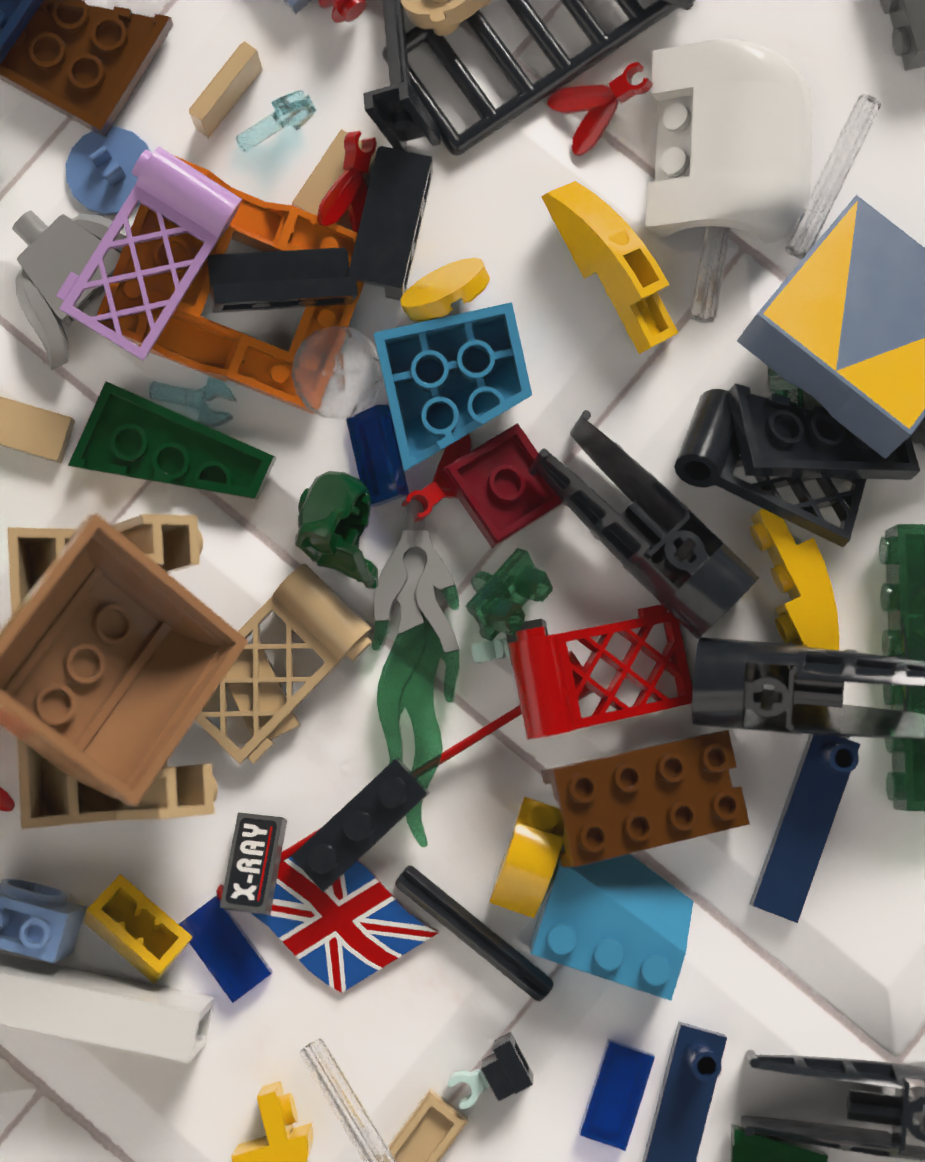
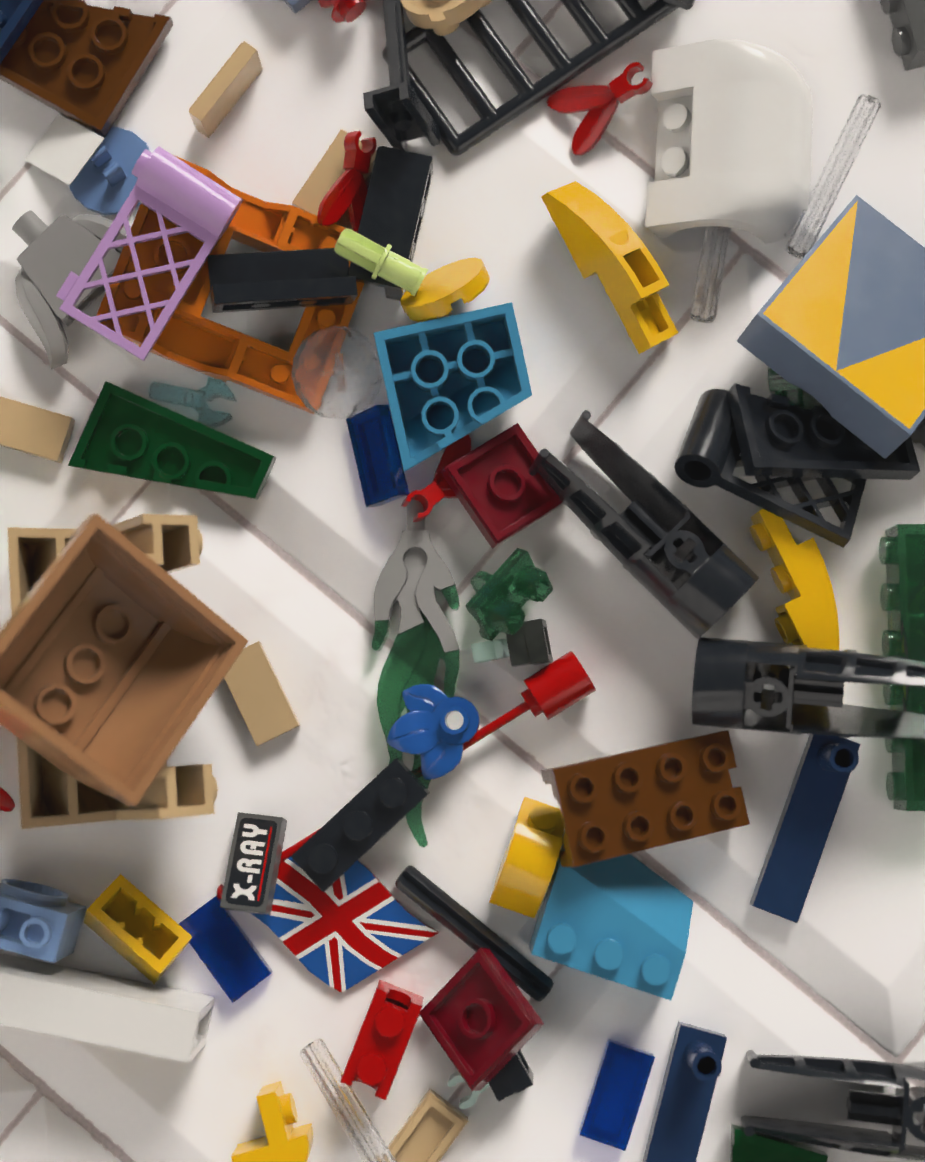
tan piece [195,563,372,764] -> none
clear light blue bar [235,90,317,152] -> none
dark green head [295,471,378,589] -> none
red piece [508,604,693,739] -> none
none -> white sticker [25,114,105,186]
none -> yellowish green axle [334,228,428,296]
none -> red brick [340,980,424,1101]
none -> blue plate [387,684,480,780]
none -> dark red tile [419,948,544,1091]

